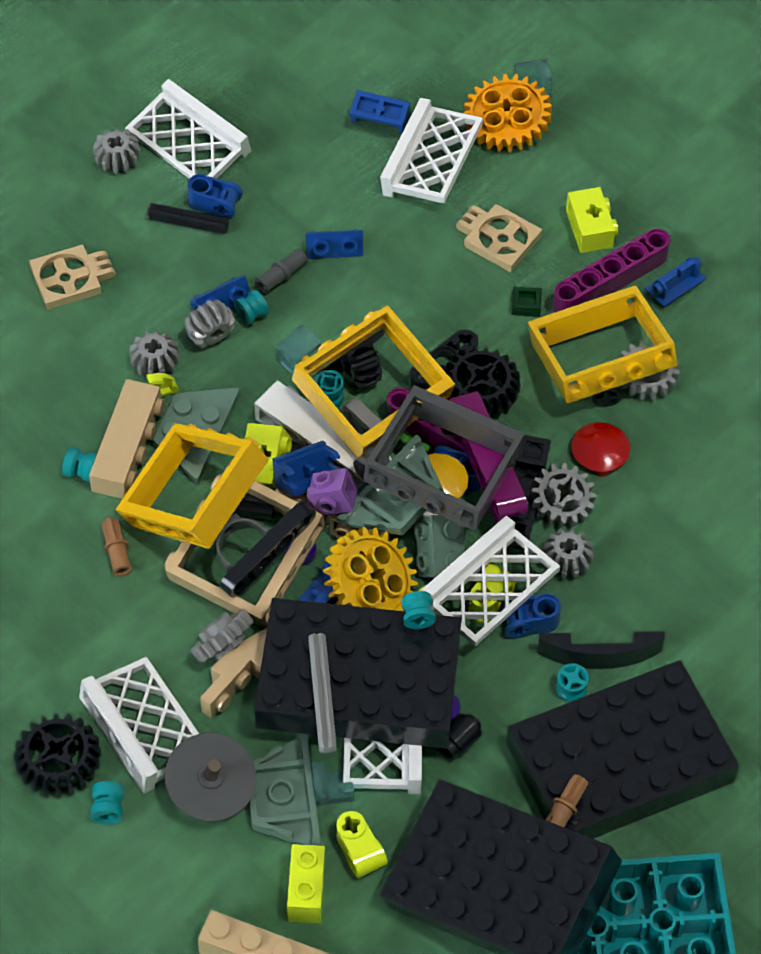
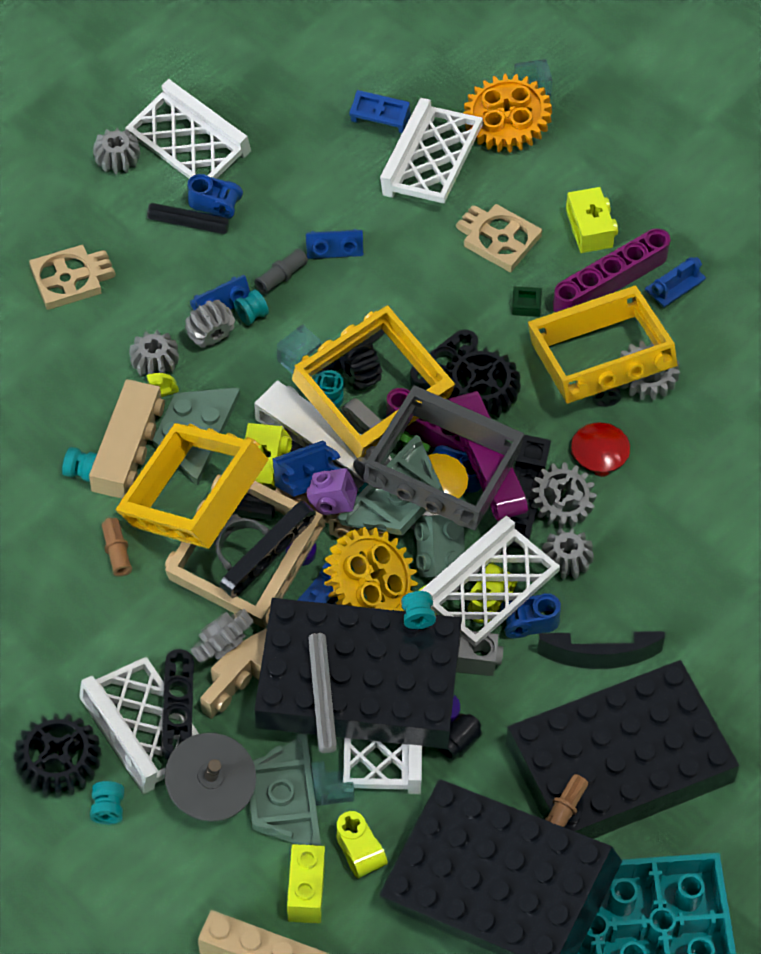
teal wheel [556,663,589,703] -> none
none -> black beam [161,649,194,760]
none -> light grey brick [456,631,504,676]

